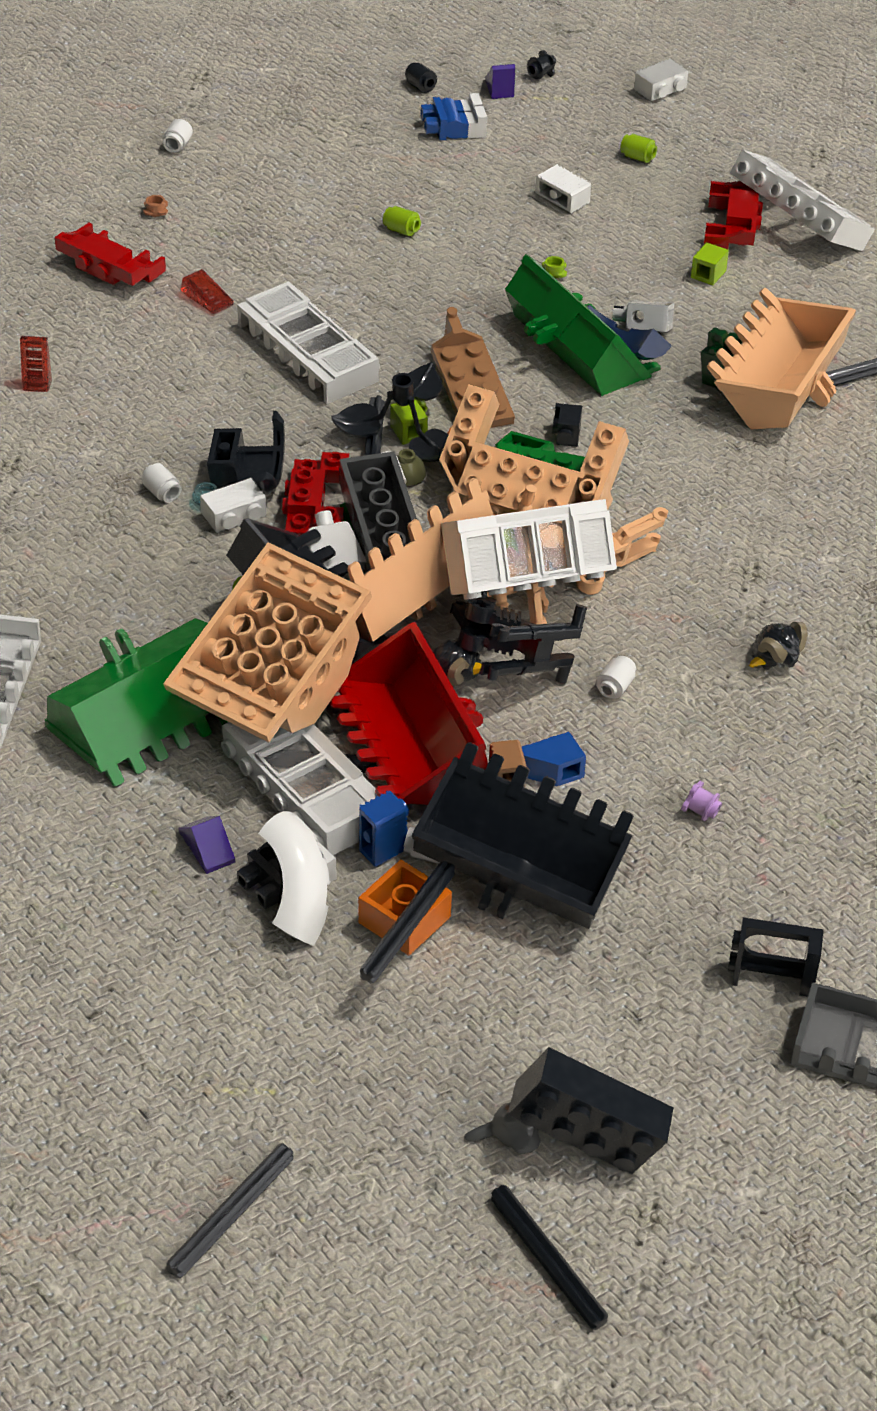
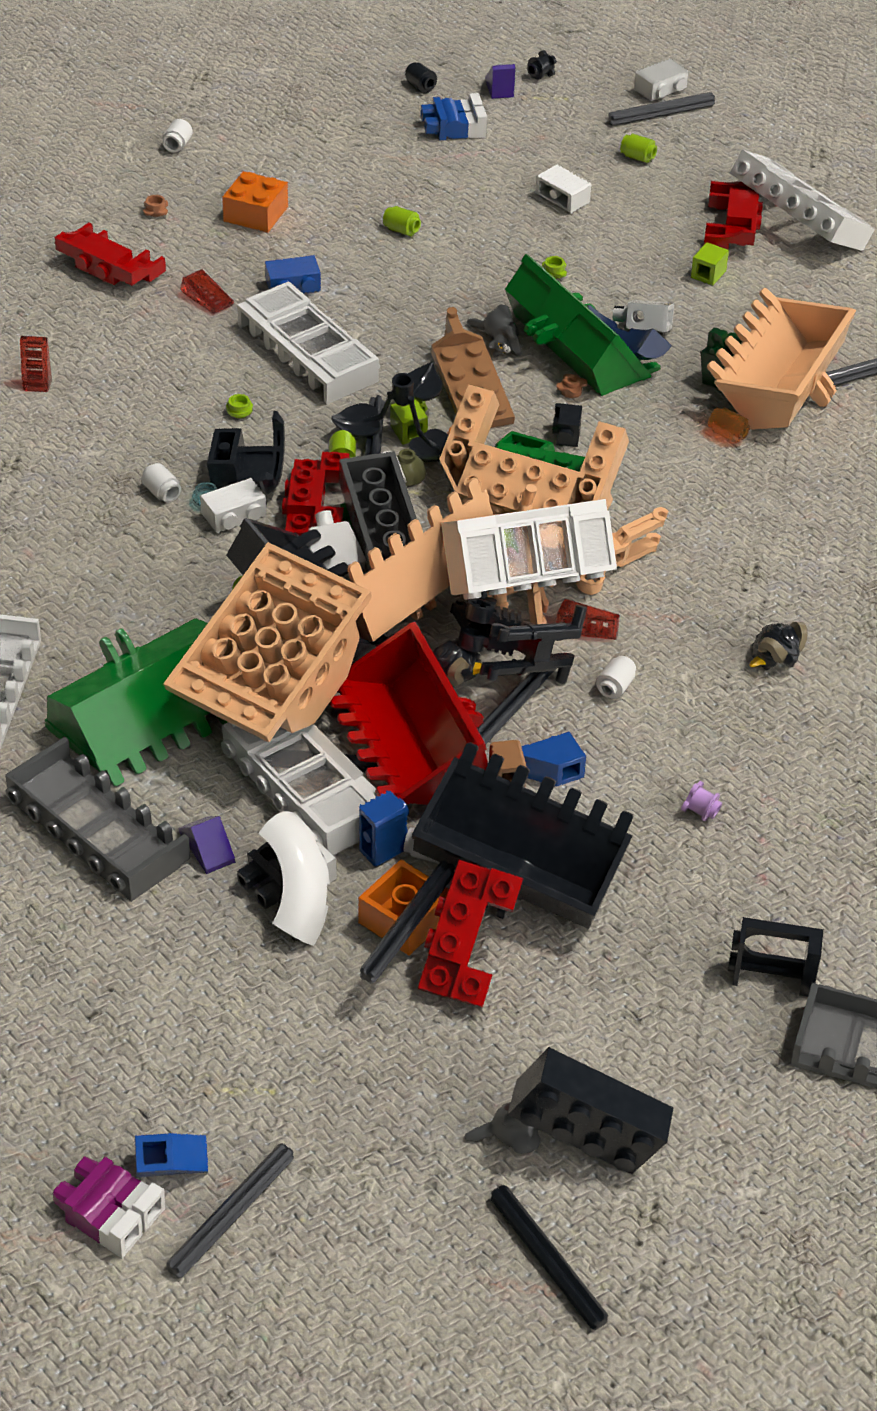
none -> window [5,737,190,902]
none -> hips [52,1156,165,1259]
none -> blue slope [134,1133,208,1177]
none -> orange brick [222,171,288,233]
none -> lime plate [226,394,253,418]
none -> blue brick [265,255,321,294]
none -> lime brick [328,430,356,458]
none -> red bracket [418,860,523,1009]
none -> dark grey animal [467,304,522,357]
none -> black axle [477,668,557,745]
none -> clear red slope [556,599,620,640]
none -> nougat plate [557,374,587,398]
none -> black axle [608,92,715,126]
none -> clear orange brick [708,408,750,443]

